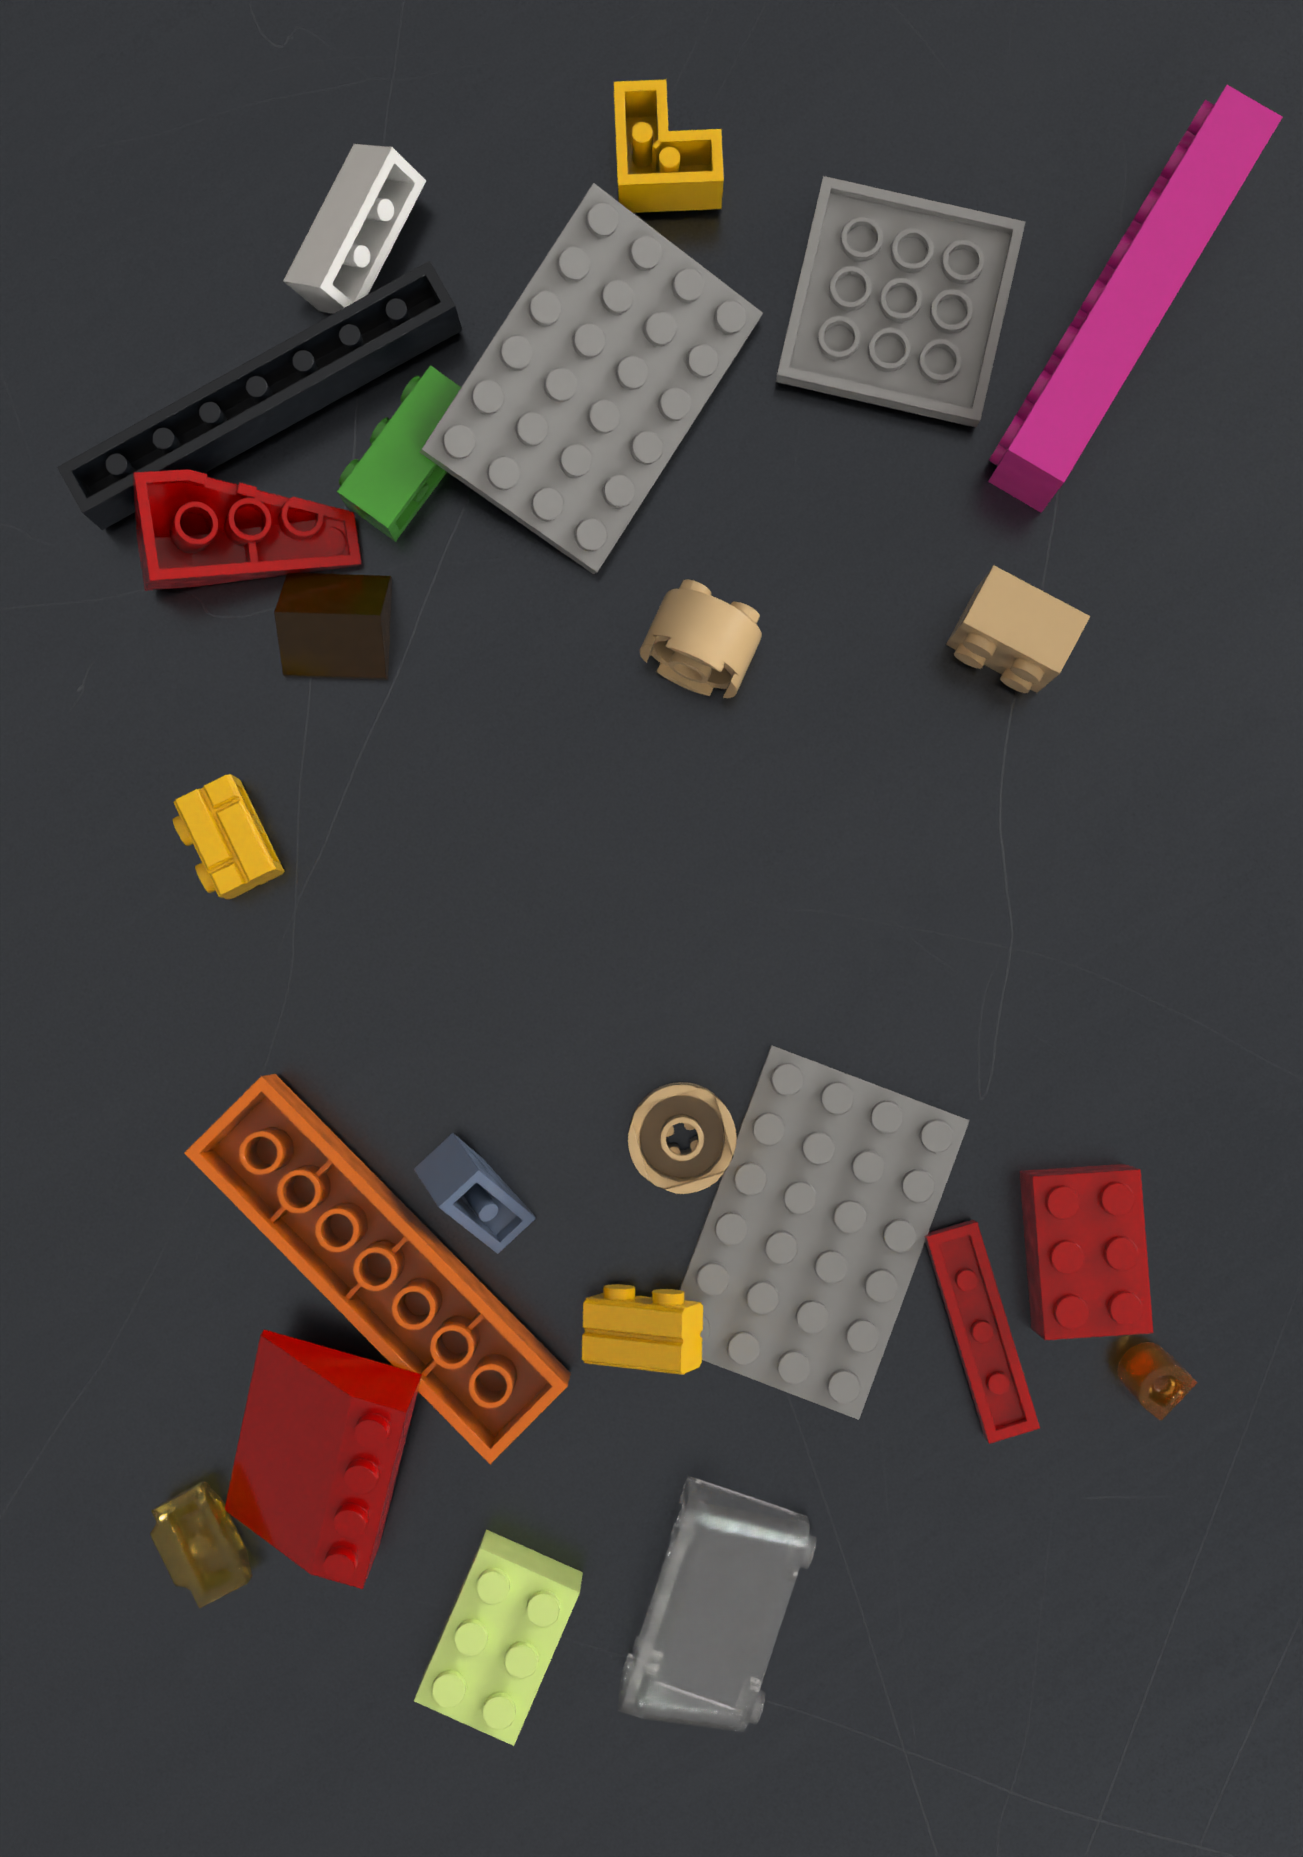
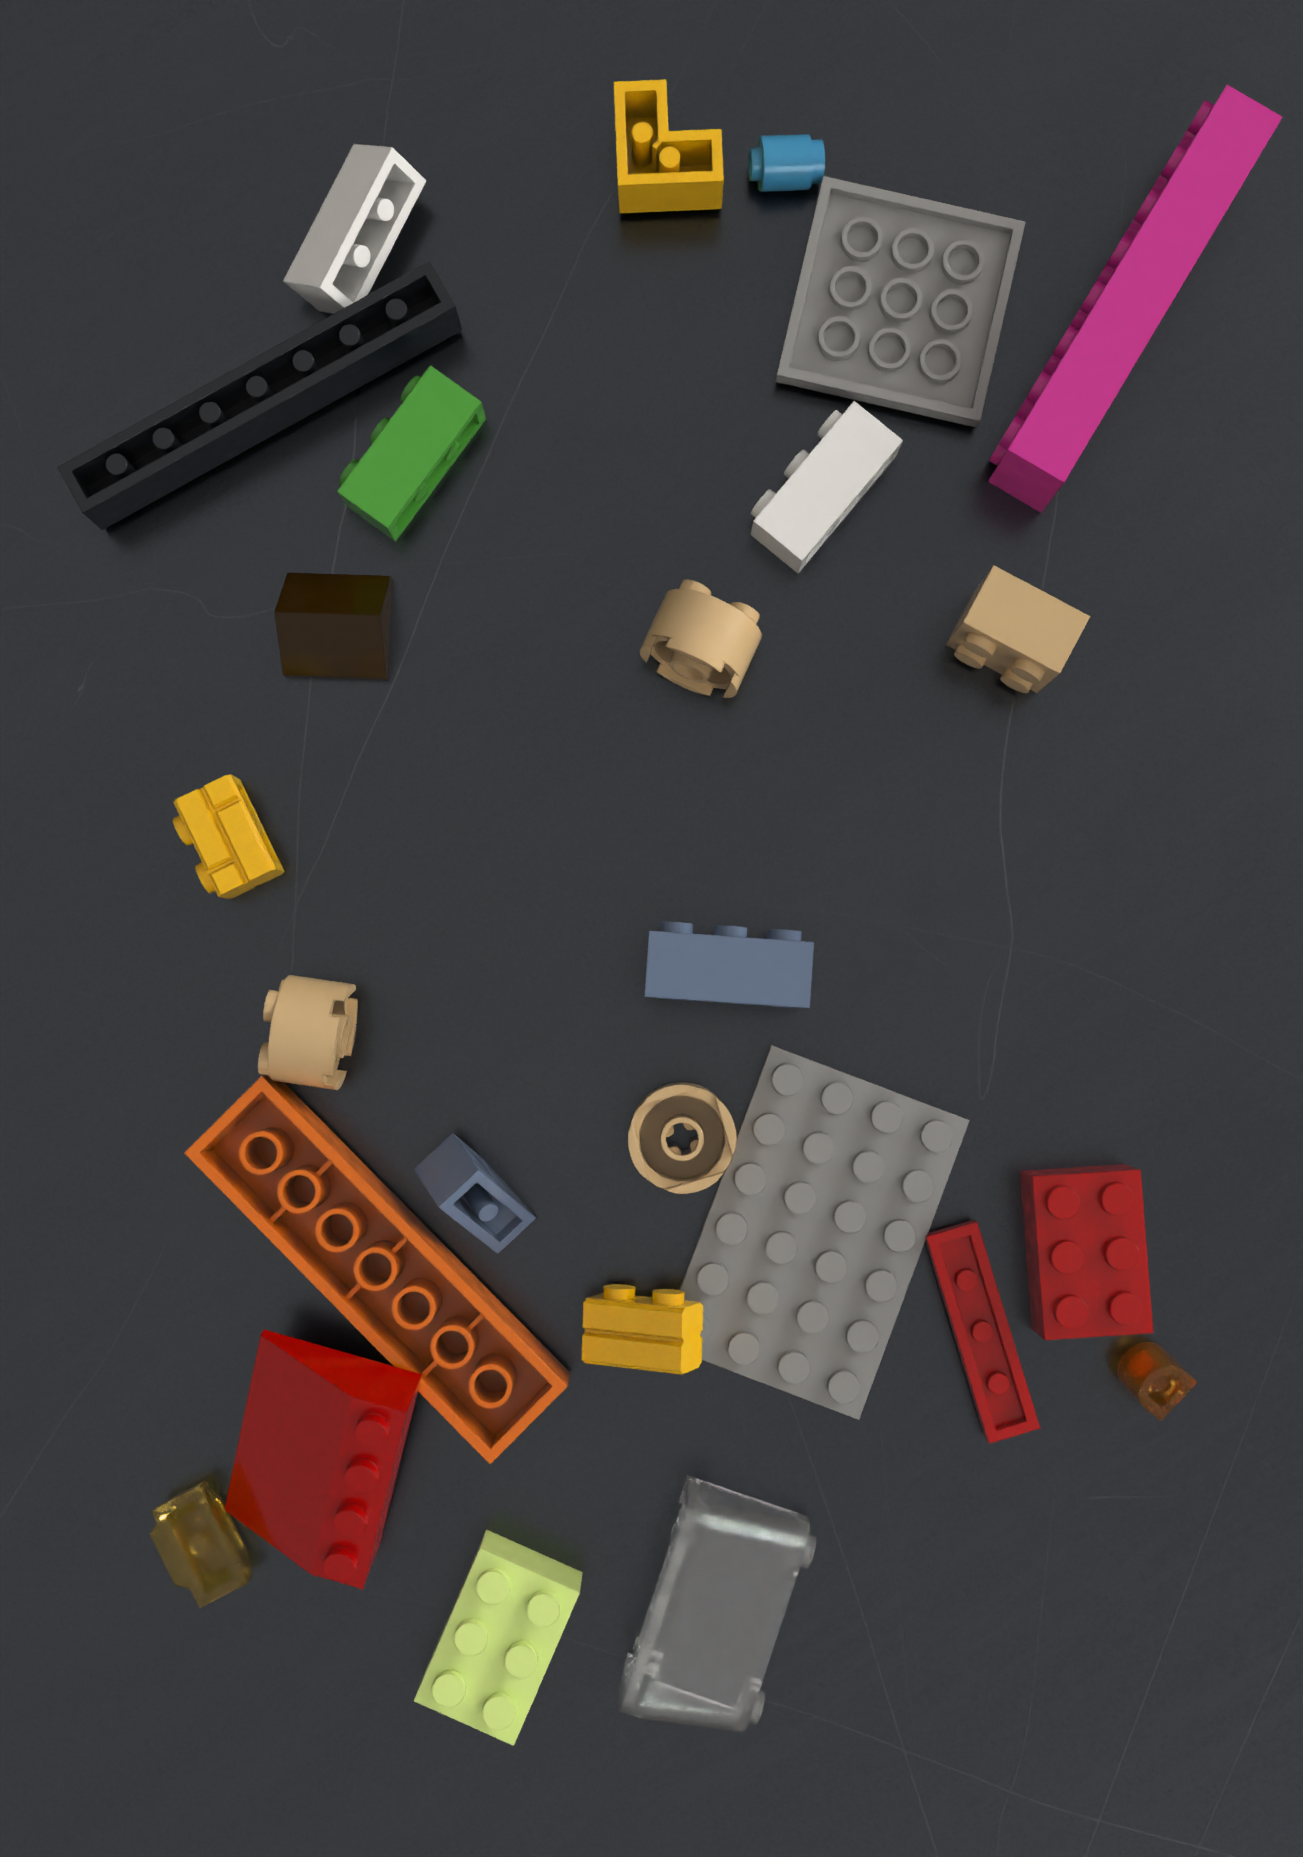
red wedge [133,469,361,591] -> none
light grey plate [420,183,763,574] -> none
none -> tan brick [258,975,358,1090]
none -> sand blue brick [645,922,814,1008]
none -> dark azure brick [747,134,825,192]
none -> white brick [751,401,903,573]

